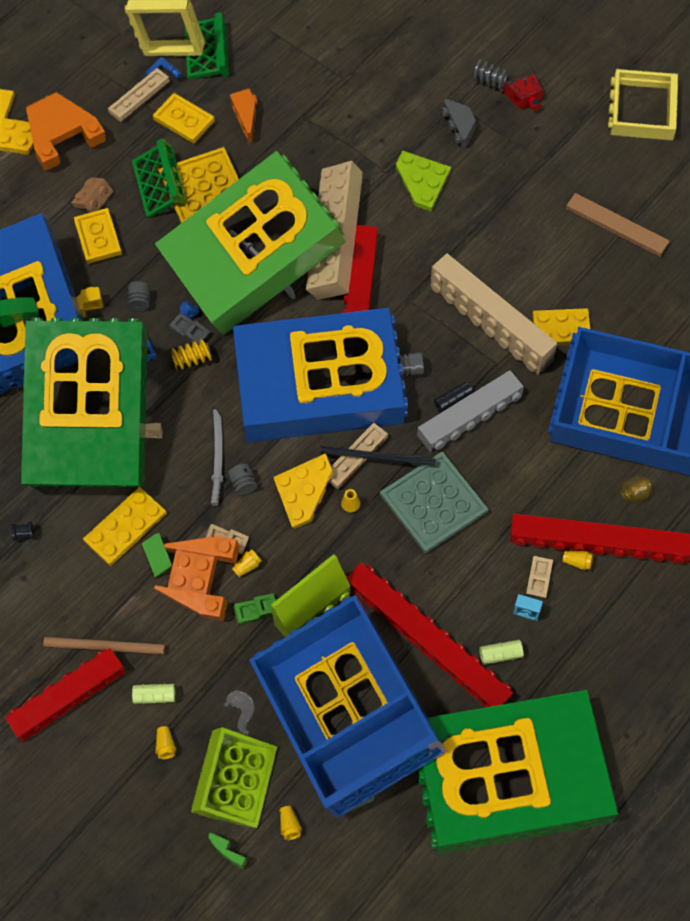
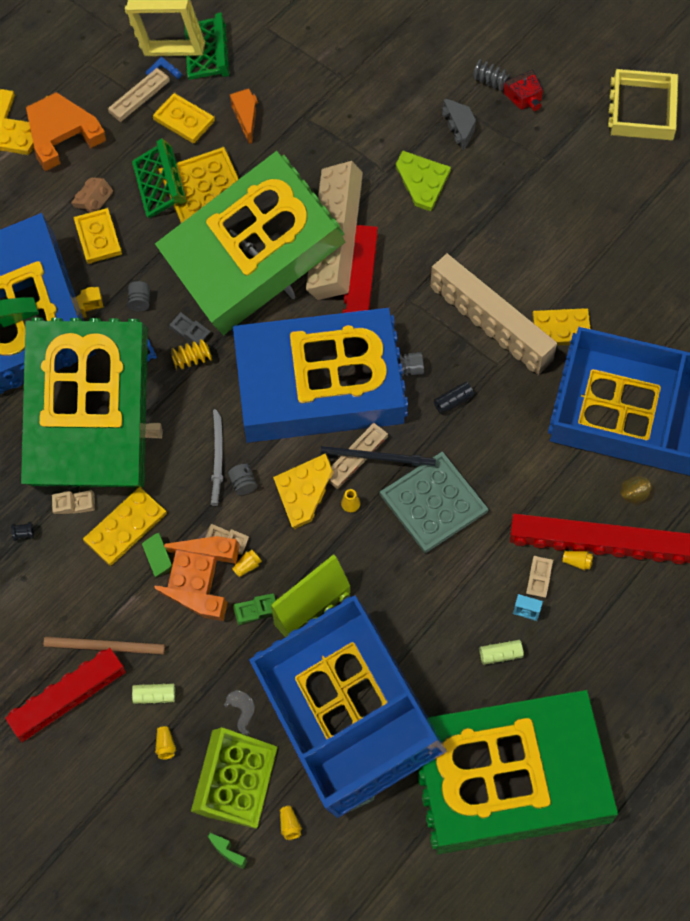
blue piece [180,301,199,318] -> none
red brick [346,562,513,708] -> none
light grey brick [417,370,524,453] -> none
medium nougat tile [566,193,669,257] -> none
none -> tan slope [52,490,95,514]

